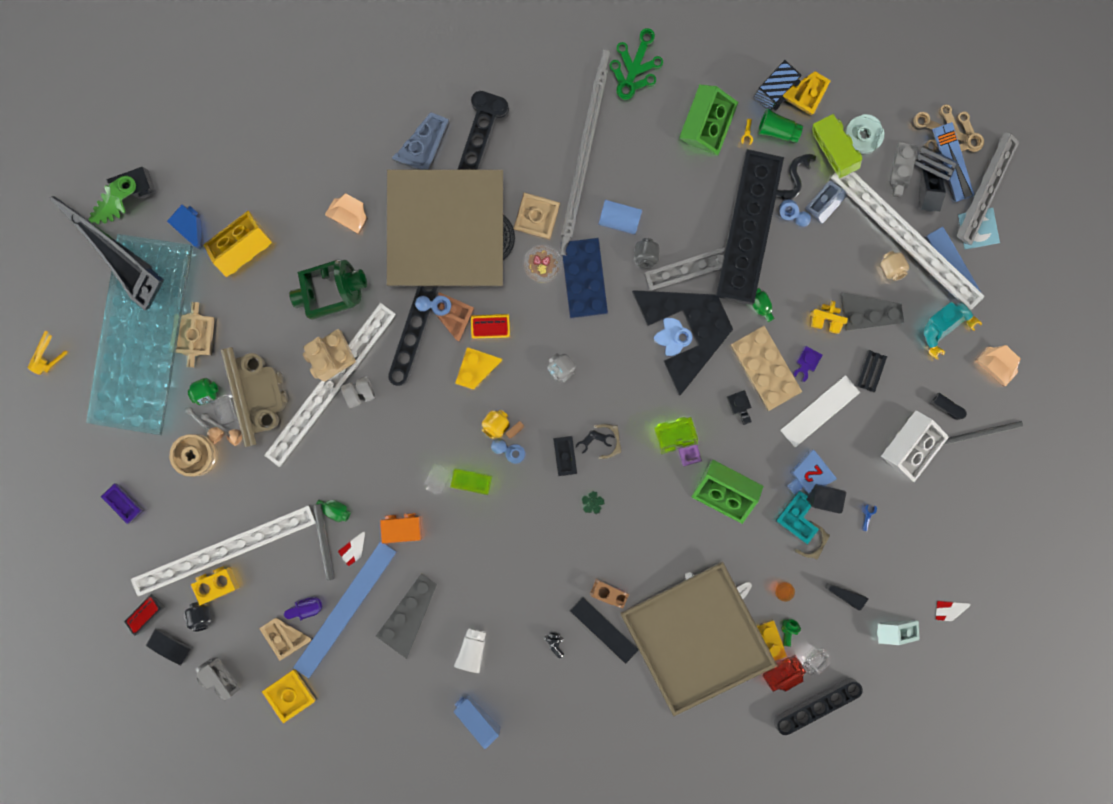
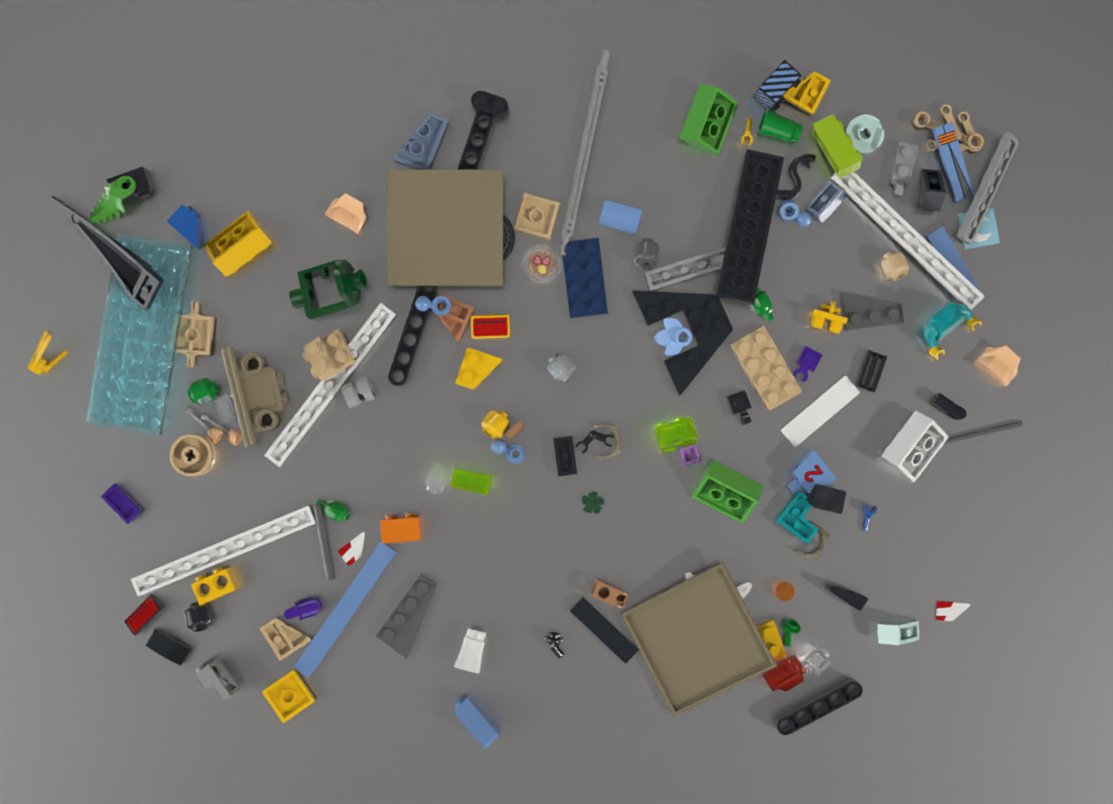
green plant [609,28,663,100] -> none
tile [915,146,958,180] -> none

